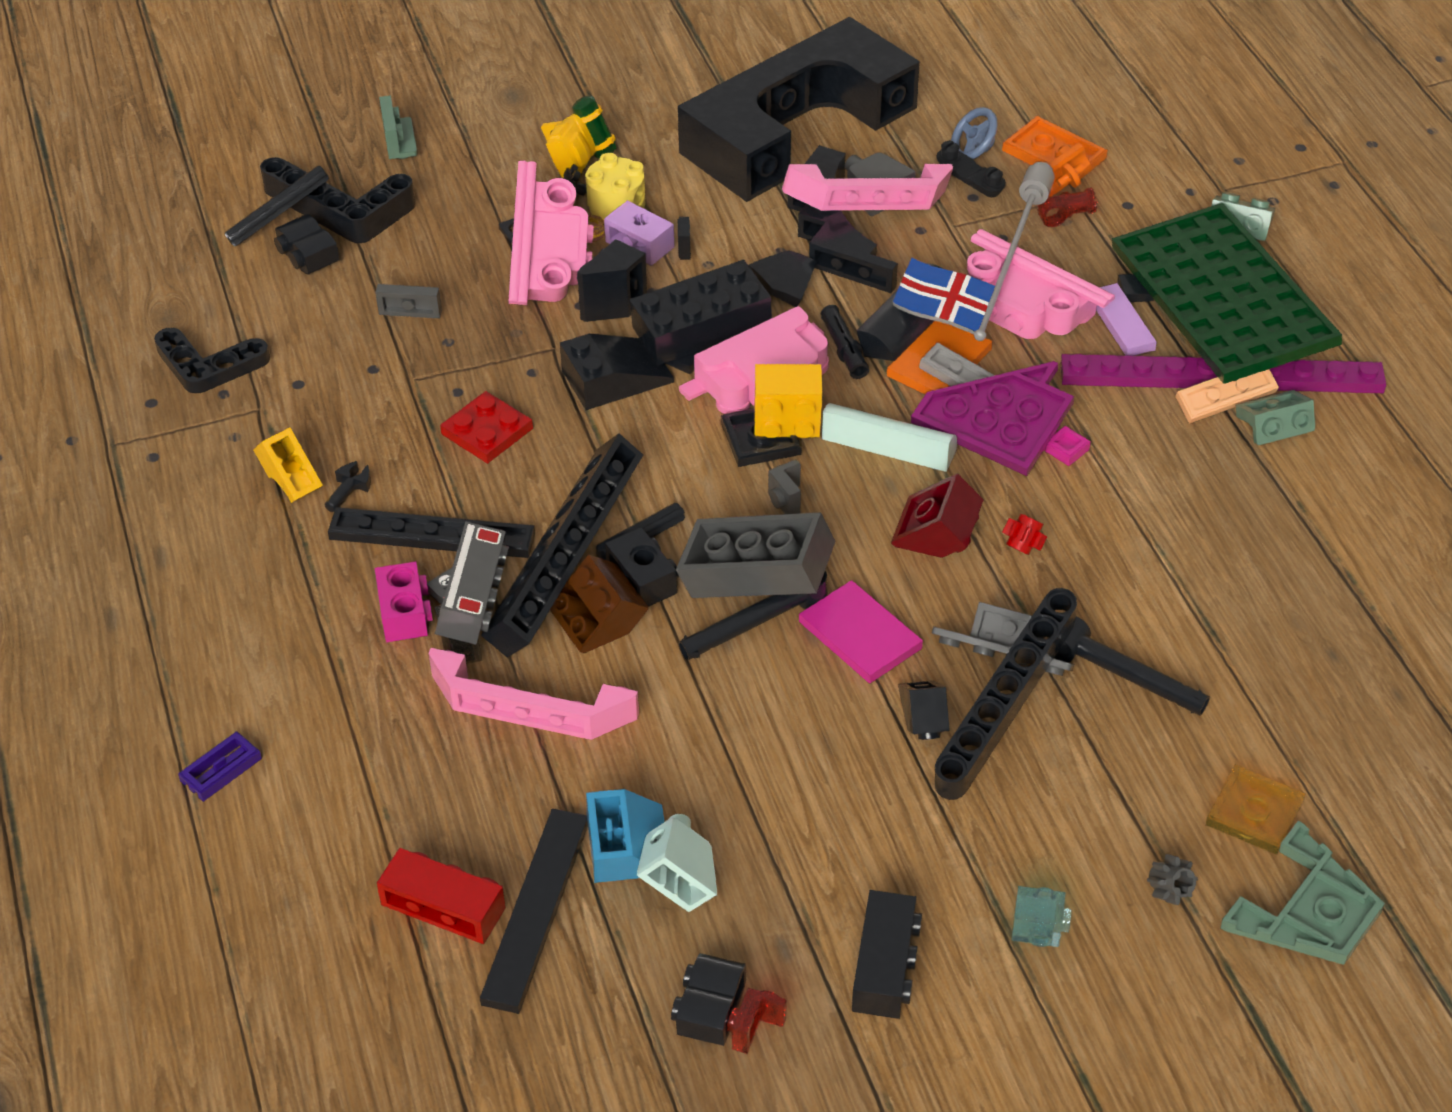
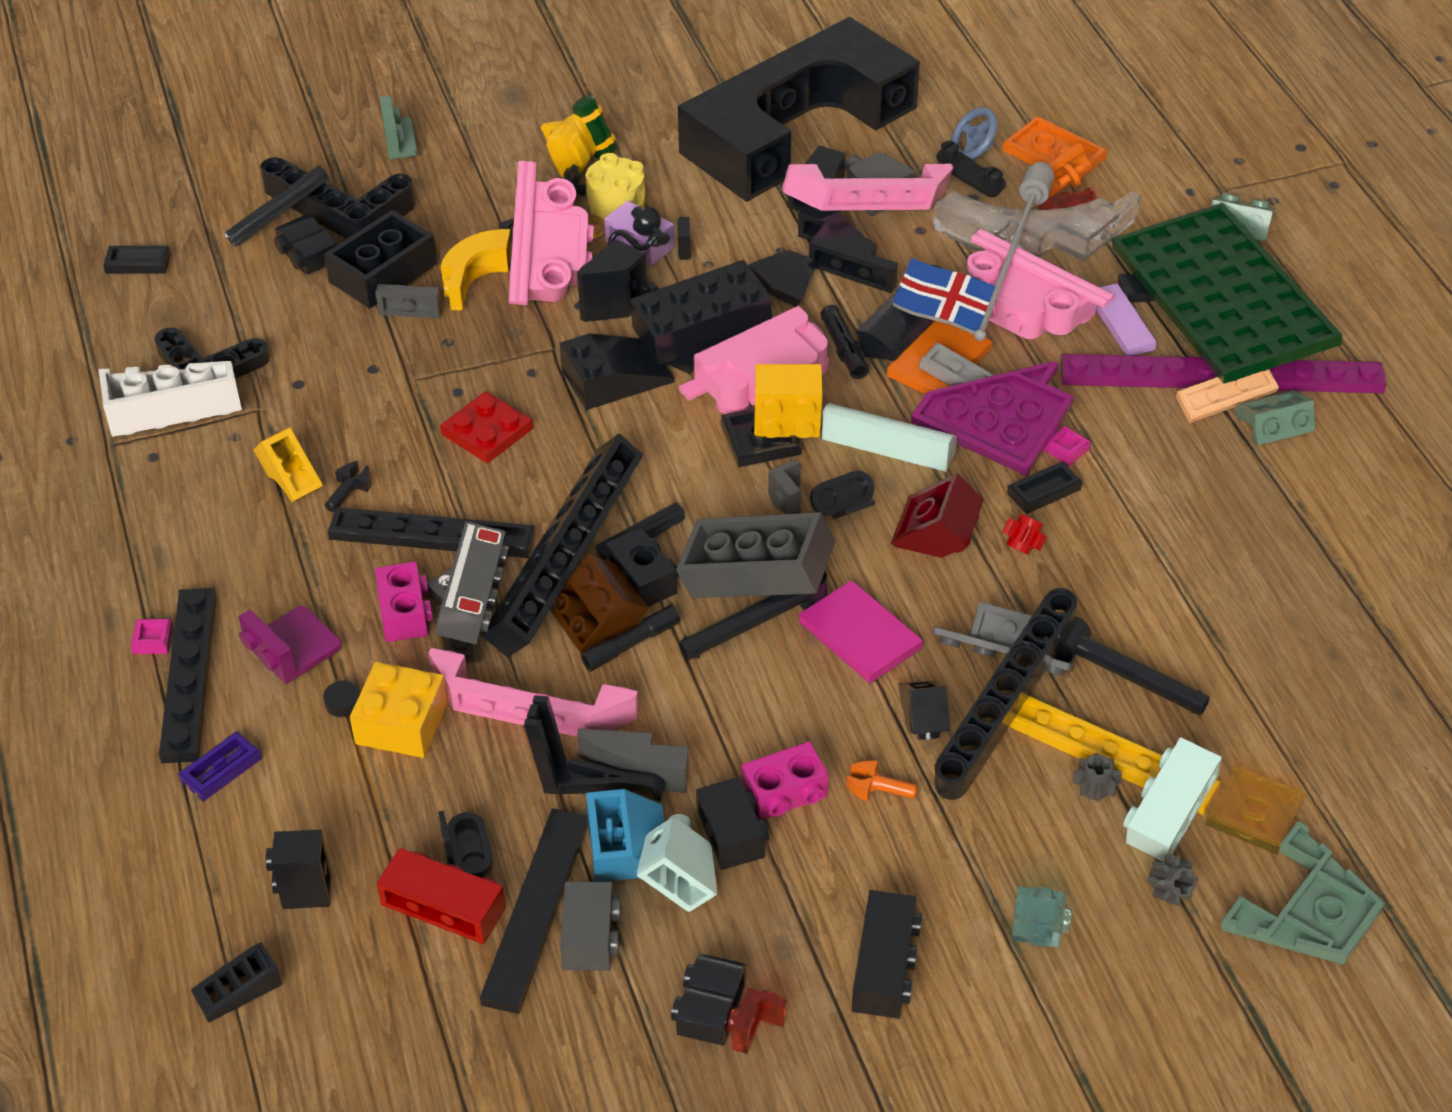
none -> white wedge [98,361,242,437]
none -> black tile [103,246,171,274]
none -> dark pink tile [131,619,173,654]
none -> black plate [159,588,216,764]
none -> black slope [191,942,282,1023]
none -> magenta bracket [238,606,341,684]
none -> black brick [266,829,332,909]
none -> black tile [323,681,360,717]
none -> black brick [324,210,438,309]
none -> yellow brick [350,662,448,758]
none -> black bracket [438,810,493,878]
none -> yellow arch [441,229,512,311]
none -> black hinge [524,695,665,802]
none -> dark grey brick [560,882,621,971]
none -> dark grey slope [577,729,689,793]
none -> black piece [580,605,680,672]
none -> black piece [607,206,670,293]
none -> black brick [696,777,769,870]
none -> dark pink brick [741,741,828,820]
none -> black bracket [810,471,876,520]
none -> orange bar [846,760,918,801]
none -> clear arch [933,191,1141,262]
none -> black tile [1007,461,1082,514]
none -> yellow tile [1009,696,1221,815]
none -> dark grey gear [1073,753,1122,801]
none -> light aqua brick [1123,737,1222,862]

